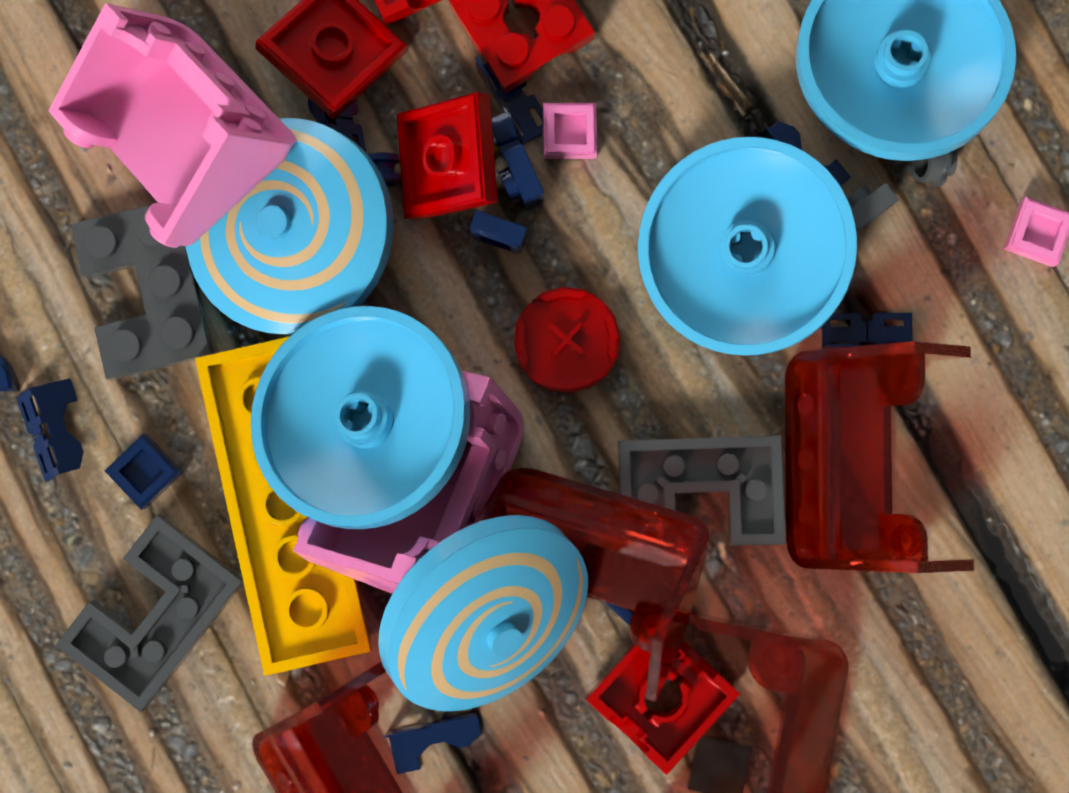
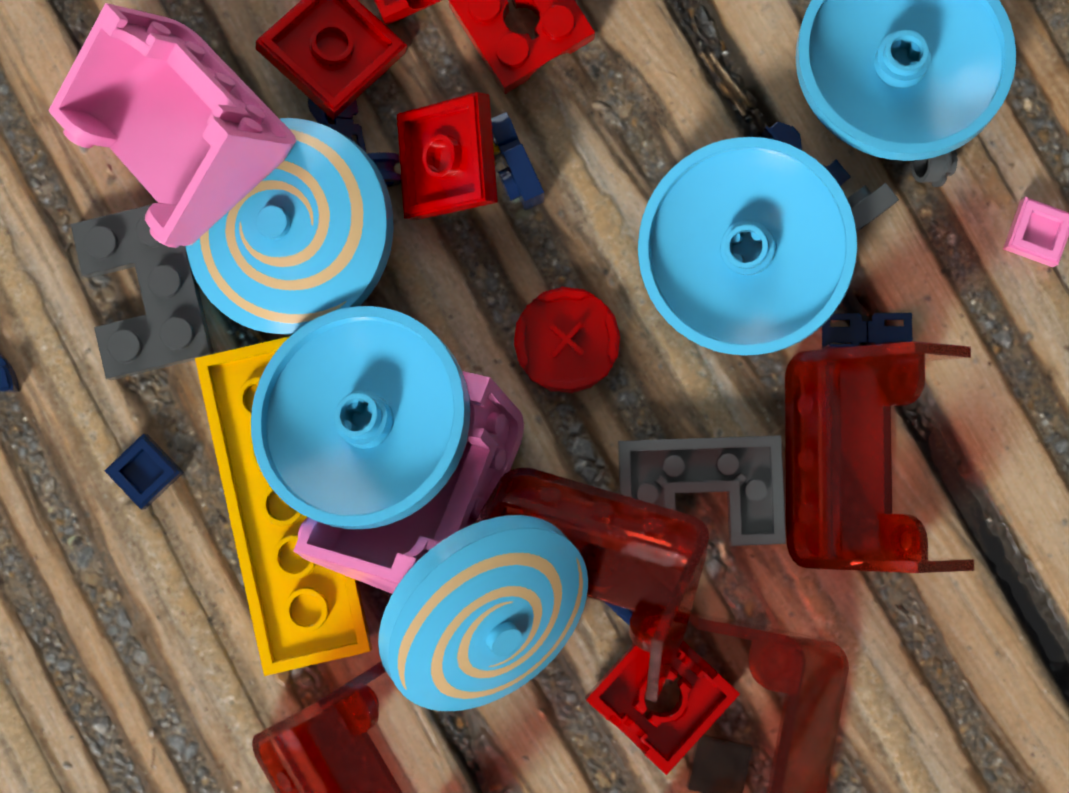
dark blue piece [16,378,84,482] -> none
dark grey plate [56,515,244,712] -> none
dark blue piece [384,711,482,774] -> none
dark blue tile [470,210,528,254] -> none
dark blue piece [476,57,543,145] -> none
bright pink tile [542,103,597,159] -> none

